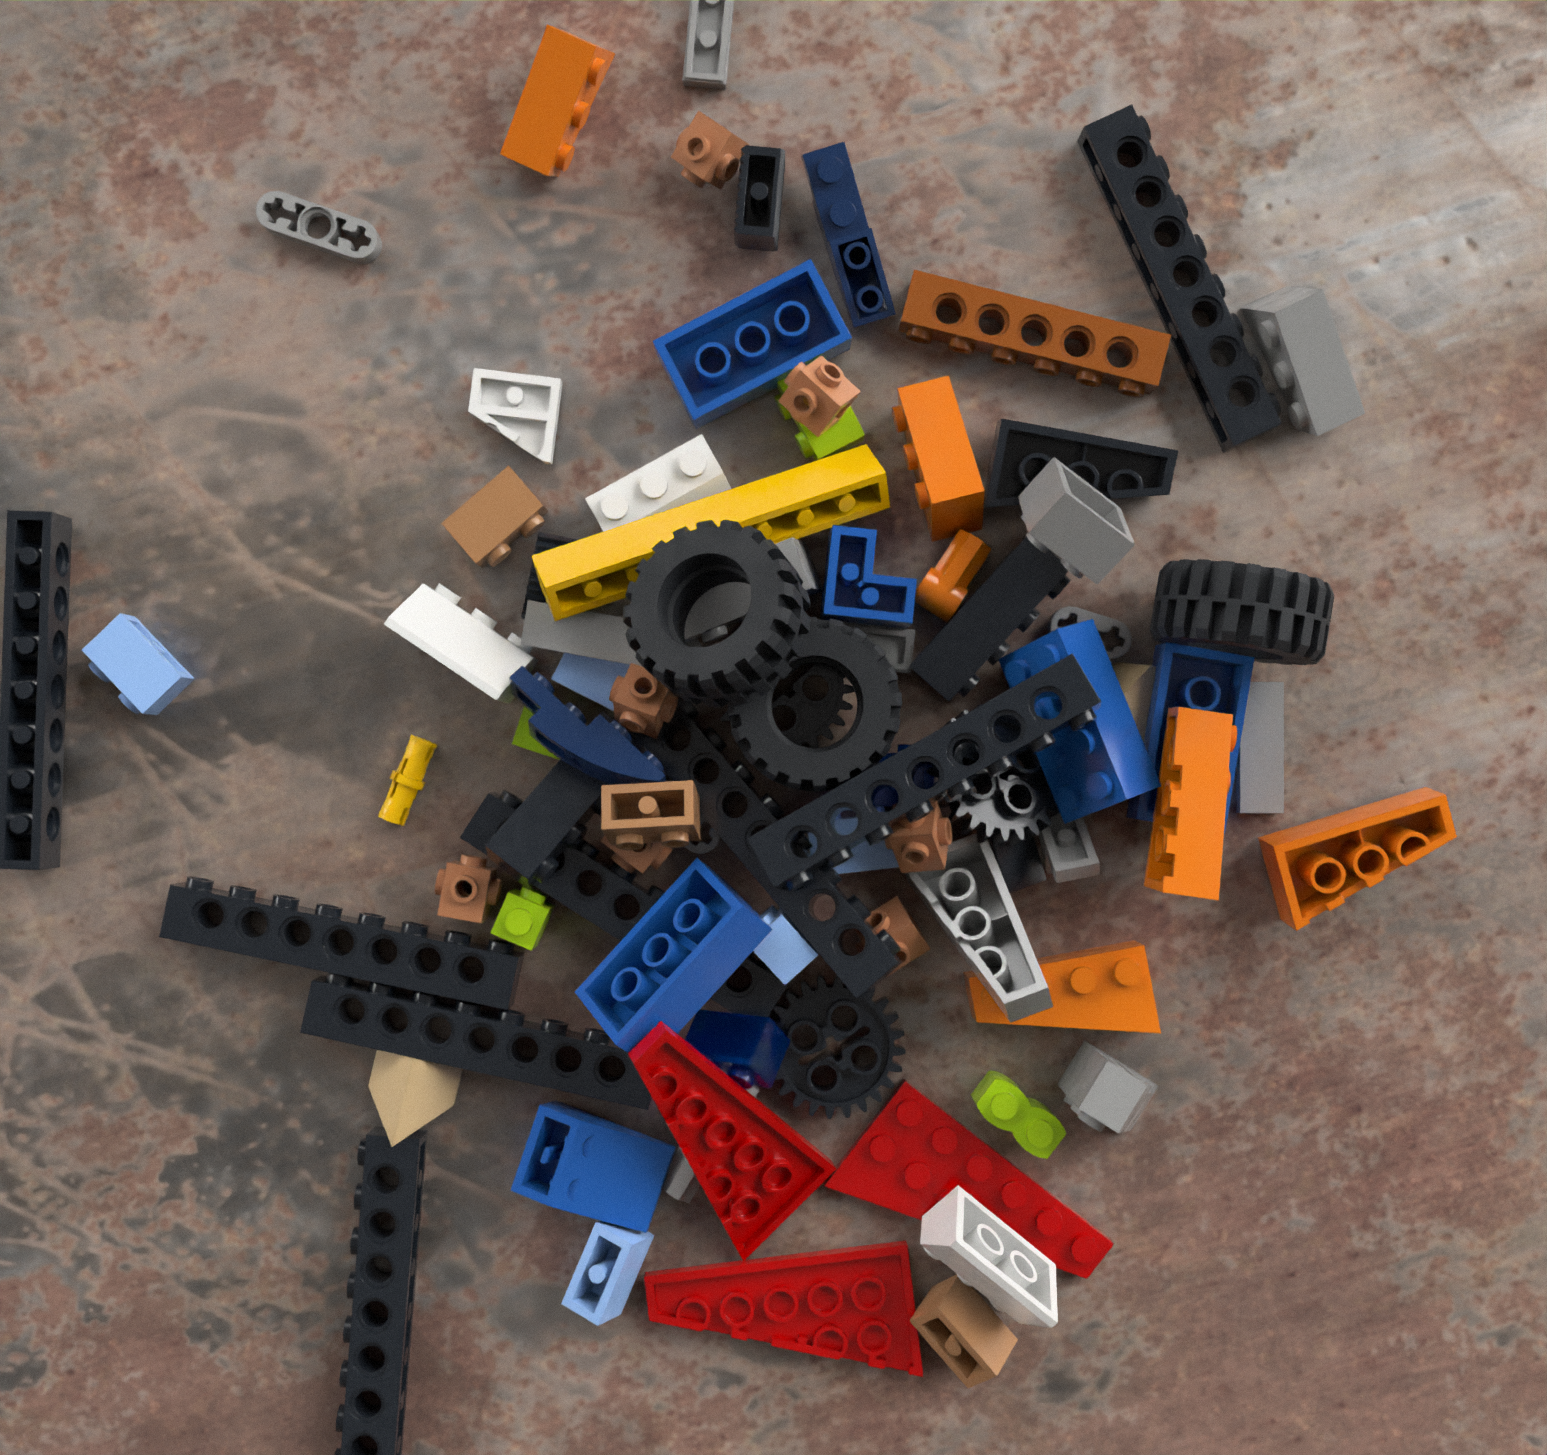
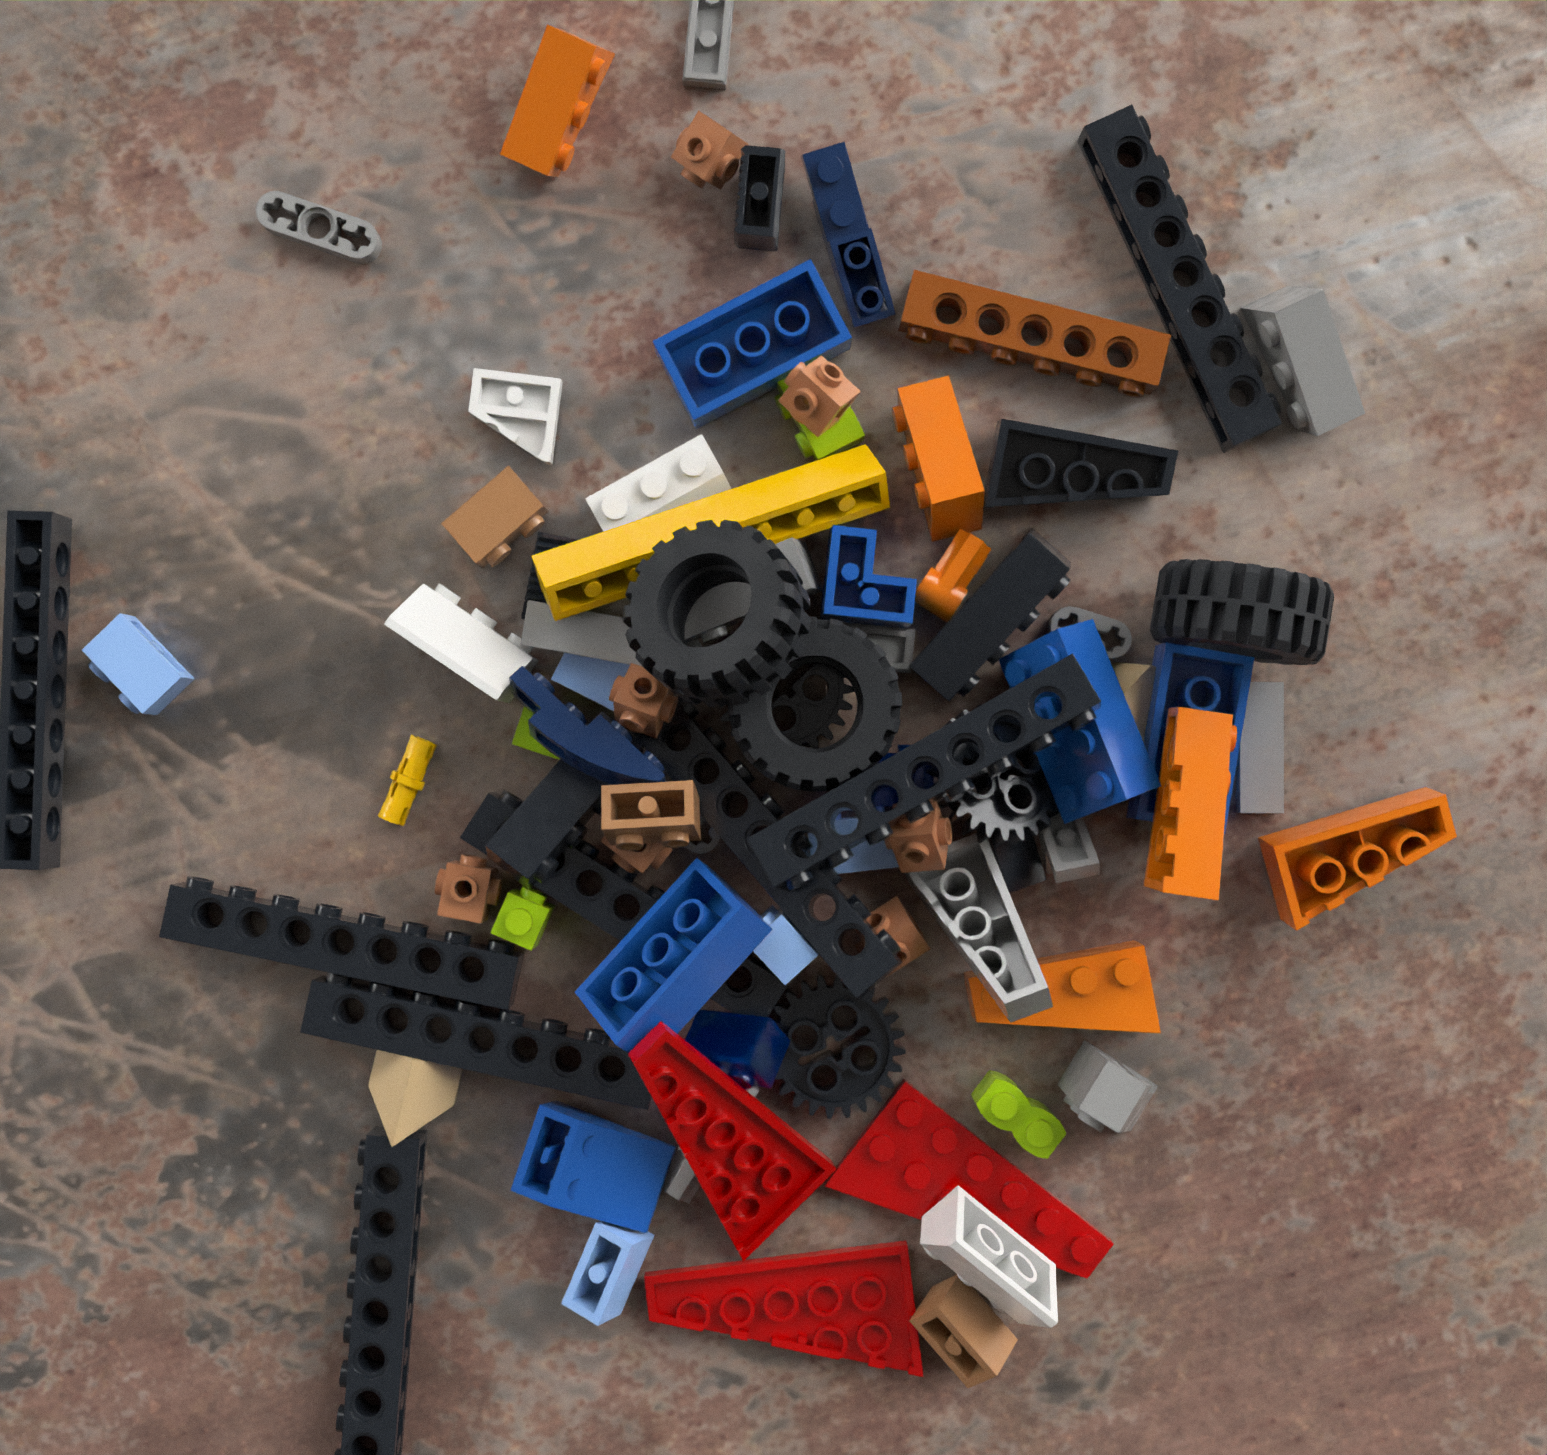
light grey piece [1018,457,1135,584] -> none

